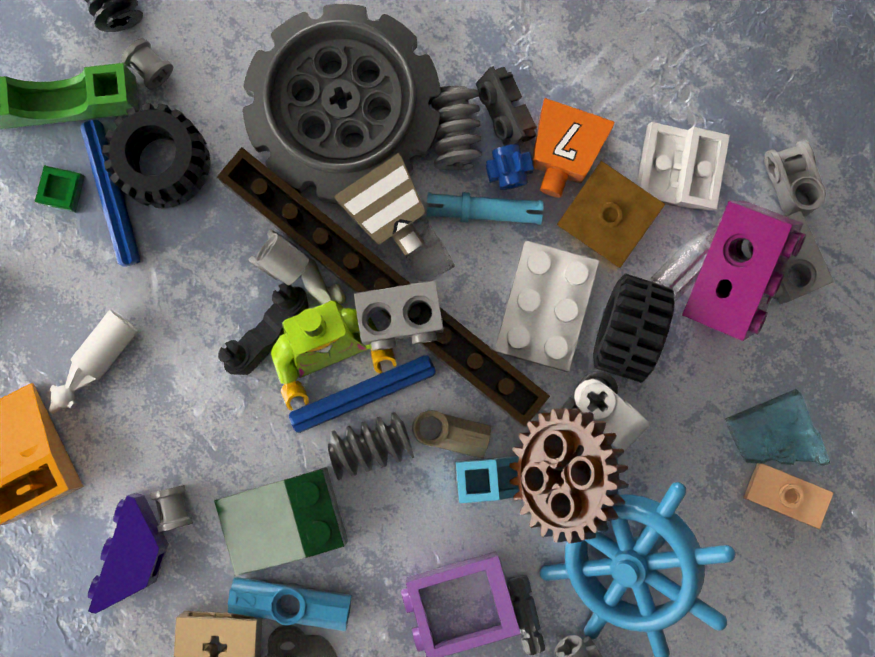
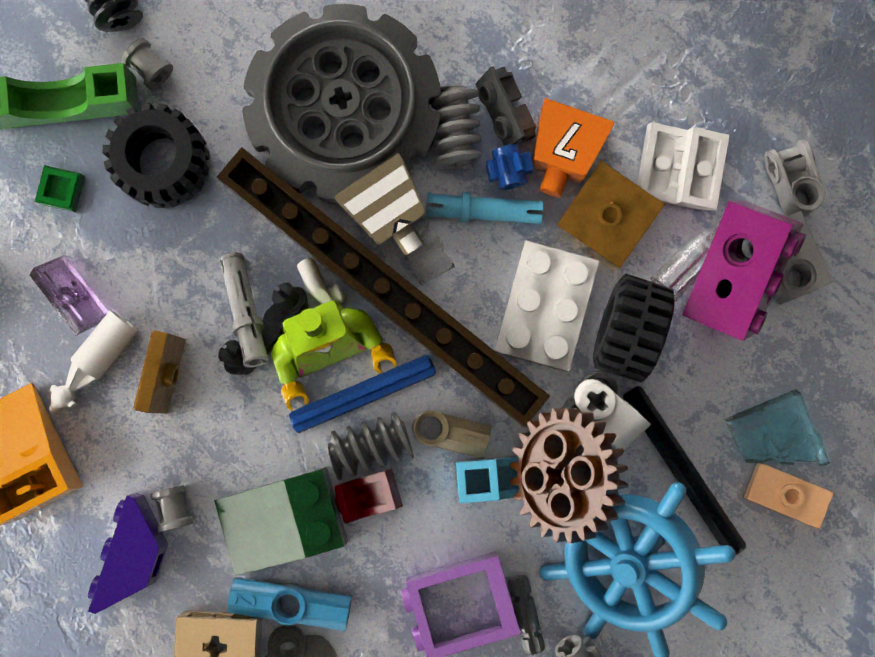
blue axle [80,119,140,267] -> none
light grey piece [248,229,309,285] -> none
light grey brick [354,280,443,351] -> none
none -> clear purple plate [29,255,108,336]
none -> pearl gold plate [133,330,186,414]
none -> light grey pin [219,252,269,368]
none -> dark red bracket [334,468,403,524]
none -> black axle [623,386,746,556]

